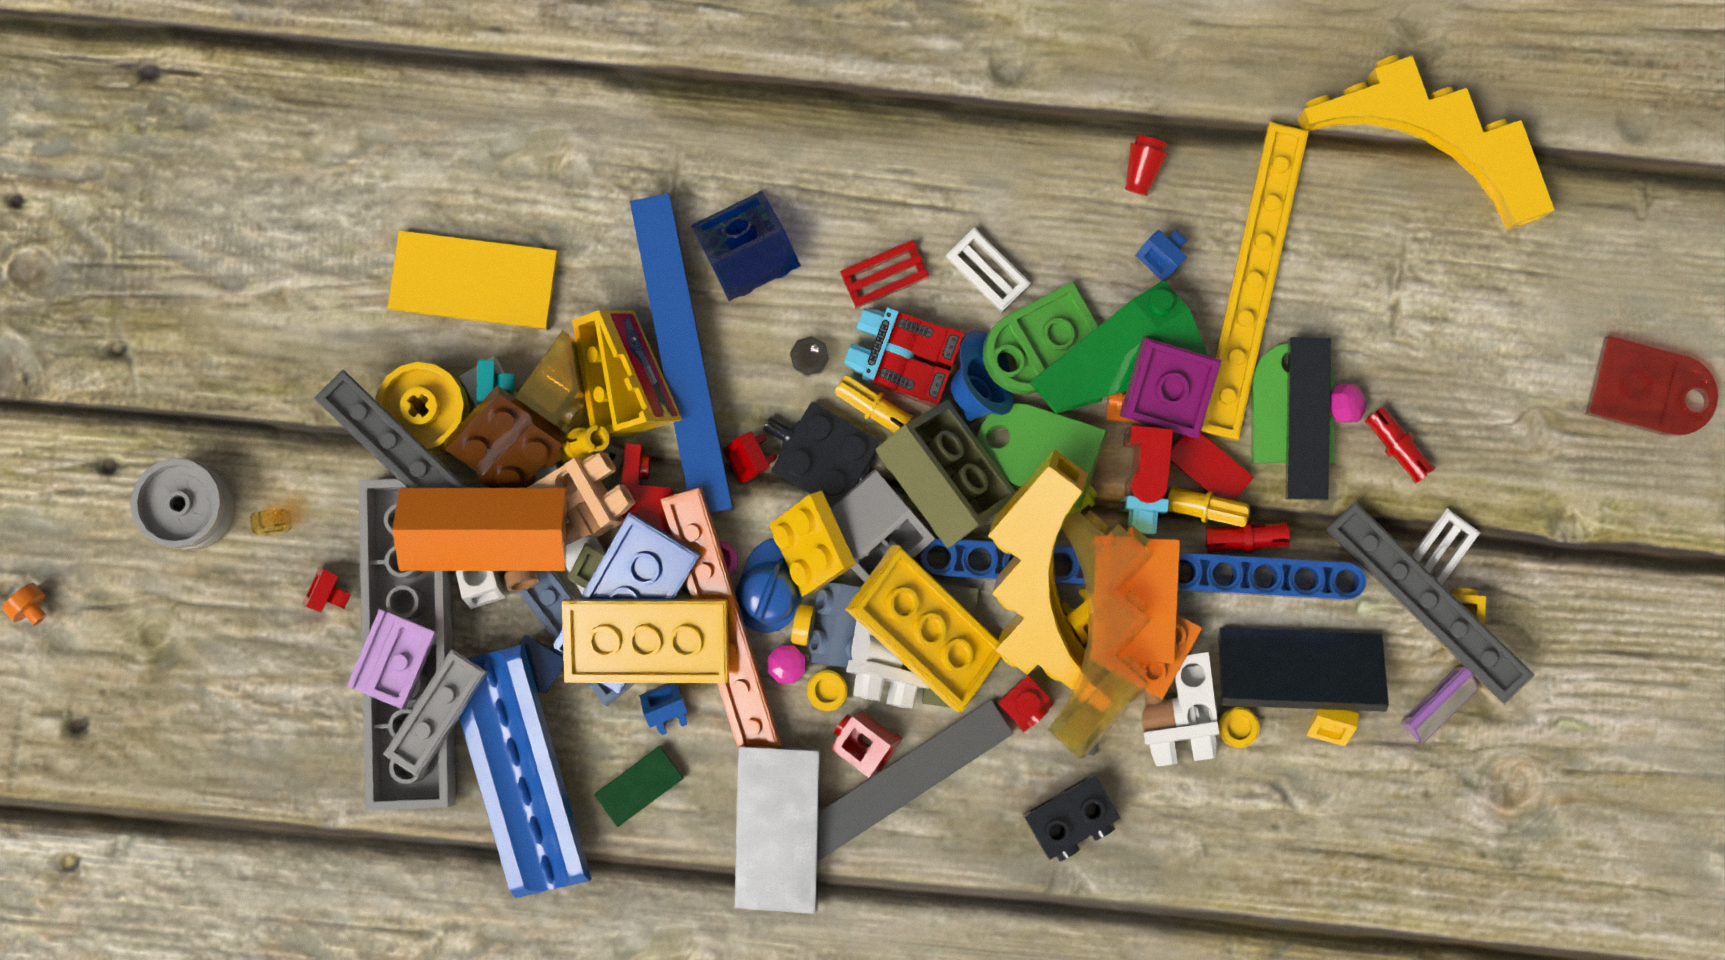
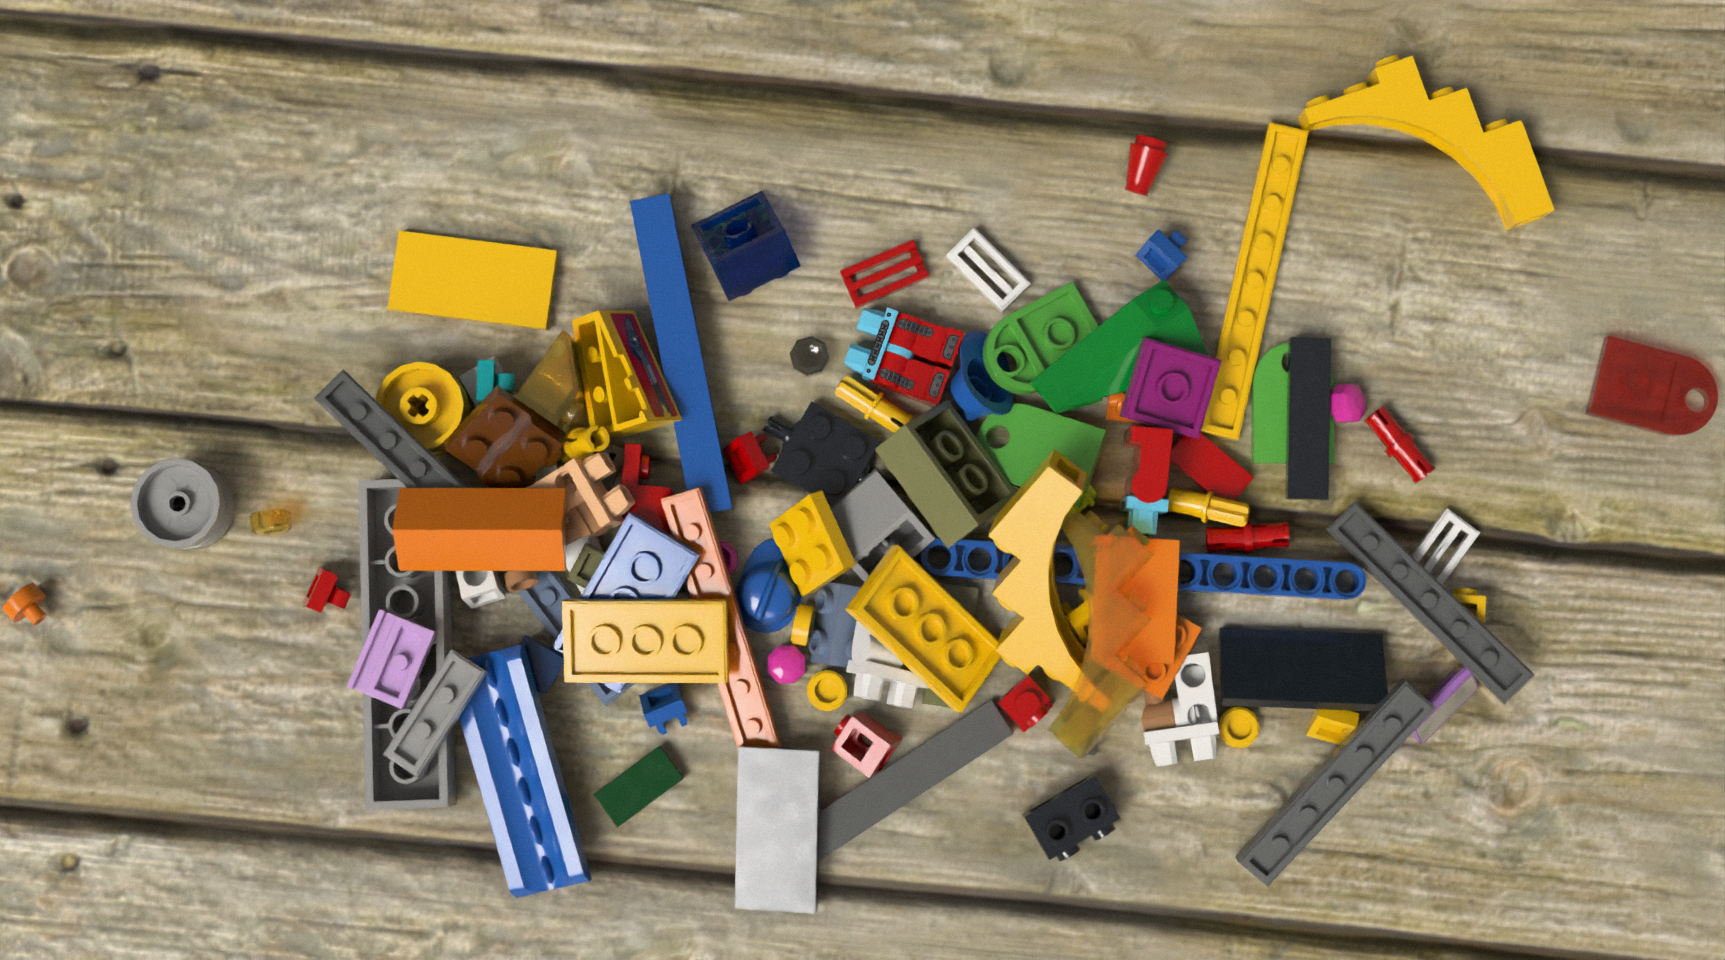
none -> dark grey tile [1235,678,1436,886]

